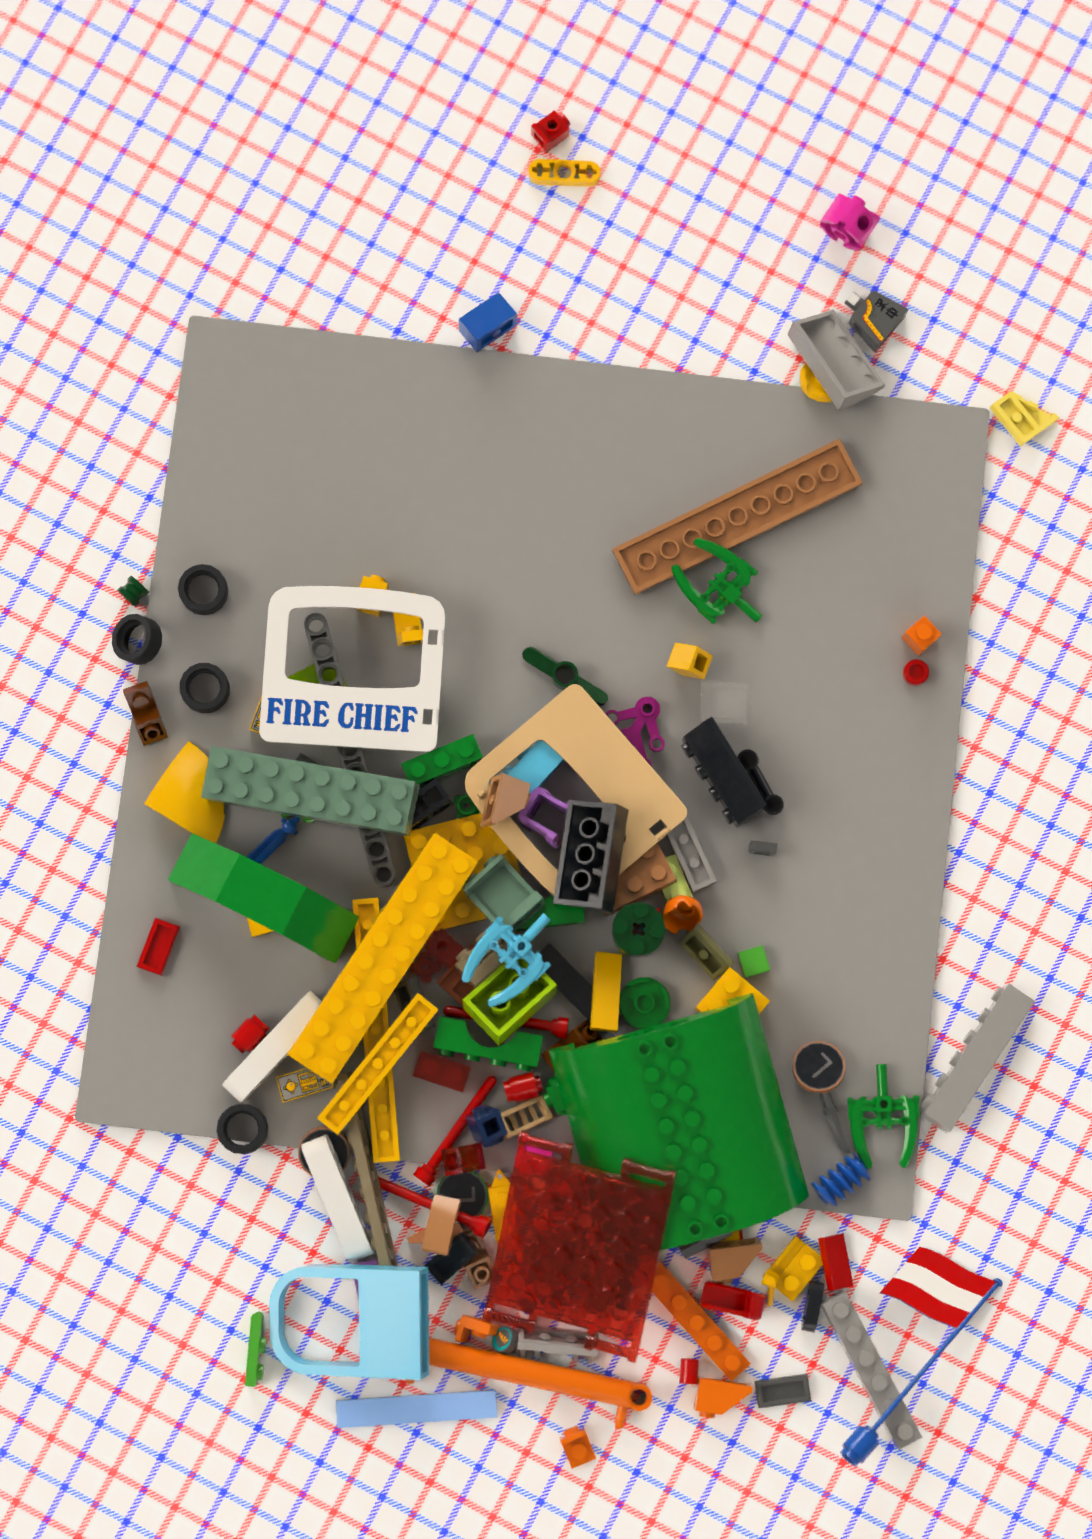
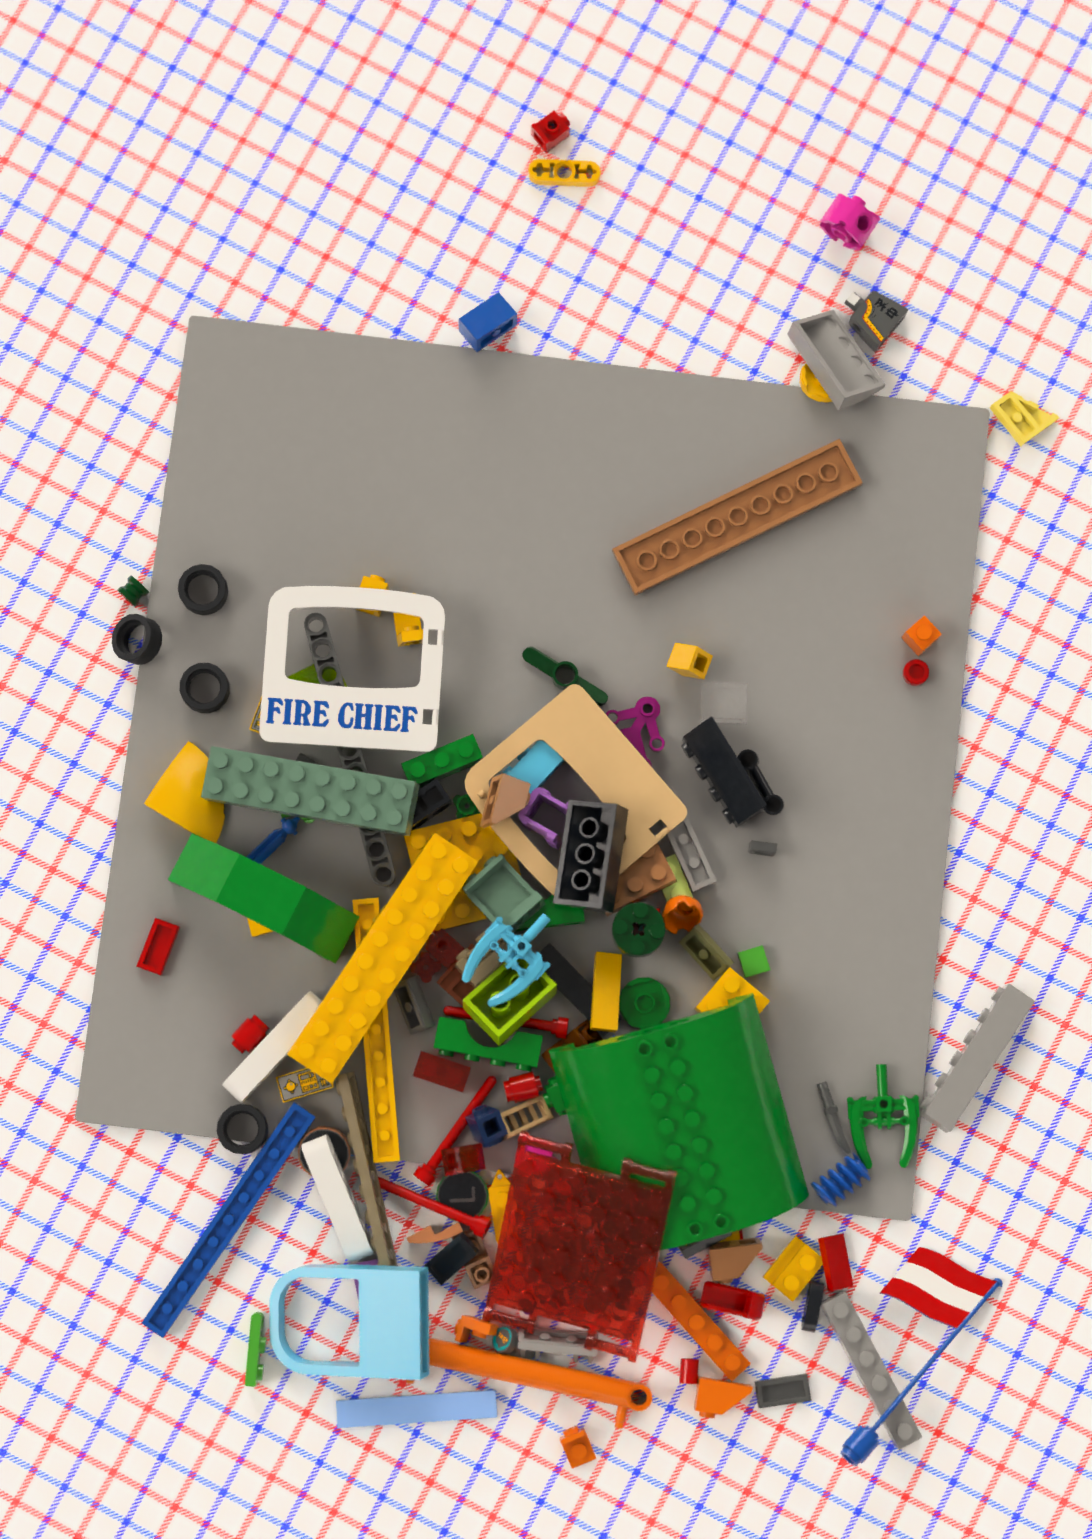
reddish brown slope [123,681,168,746] -> none
yellow plate [317,993,439,1135] -> none
medium nougat slope [422,1195,461,1256] -> none
green bar [671,538,762,624] -> none
yellow hand [761,1269,780,1306] -> none
black tile [792,1041,845,1093] -> none
none -> blue plate [141,1102,316,1338]

